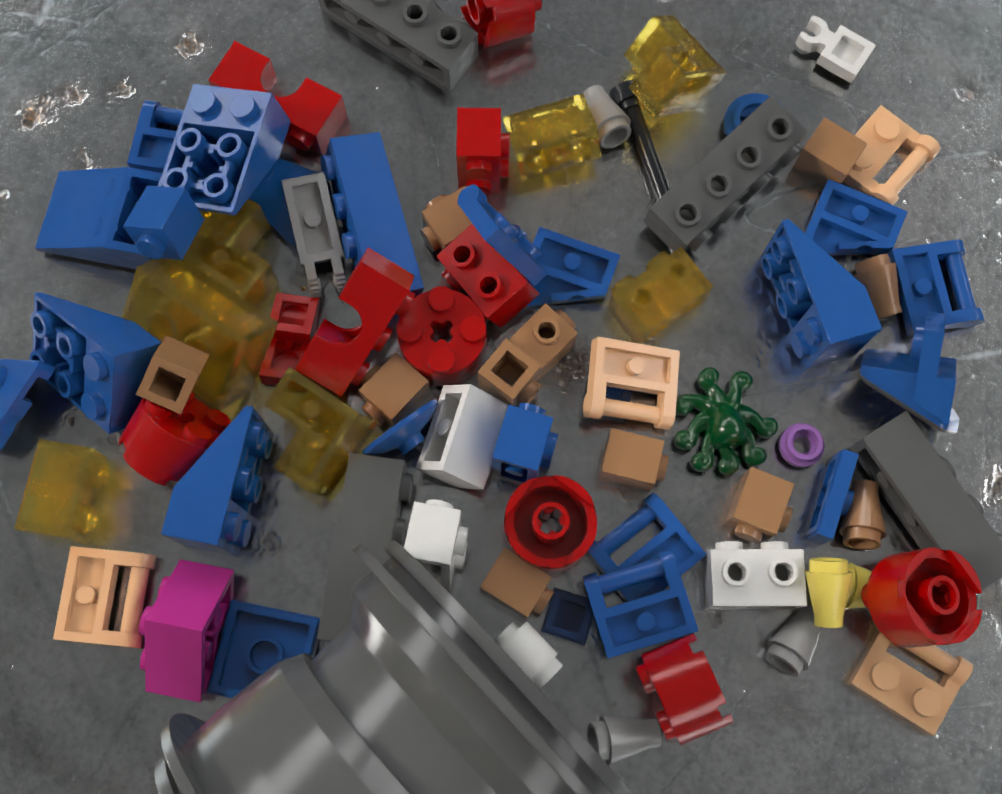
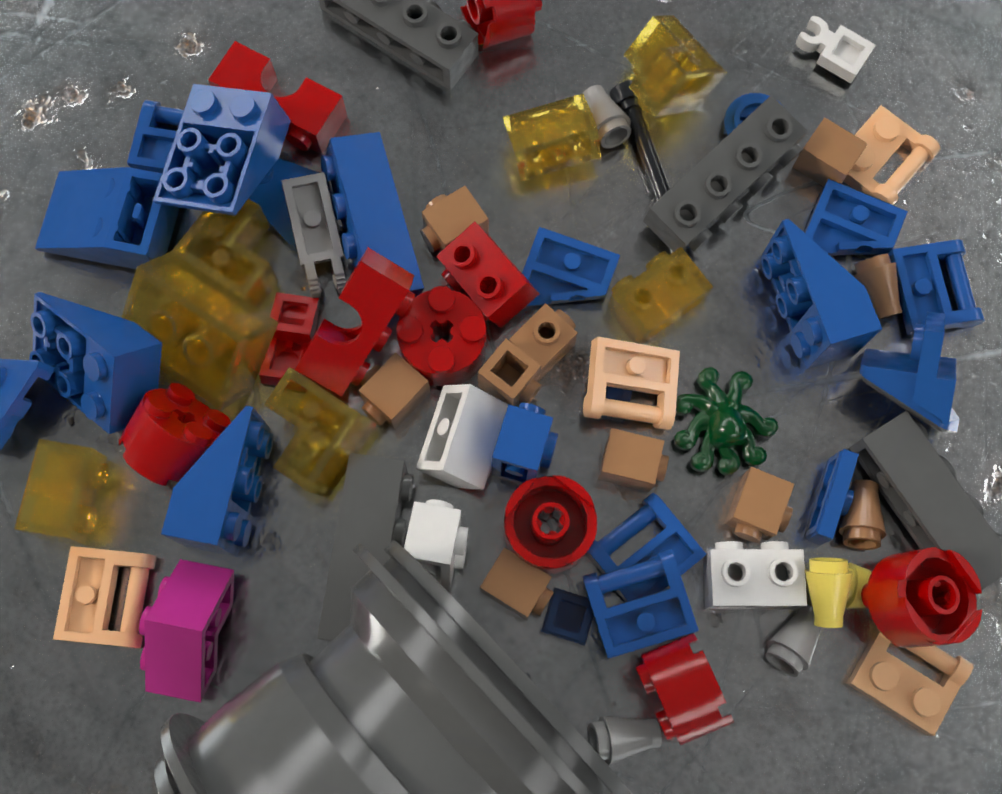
blue brick [123,186,205,260] -> none
medium nougat brick [136,335,209,414] -> none
blue plate [207,599,320,698] -> none
blue dish [361,399,438,456] -> none
red brick [456,107,510,196] -> none
blue plate [457,185,547,286] -> none
white brick [494,621,563,689] -> none
medium lavender plate [779,423,825,468] -> none

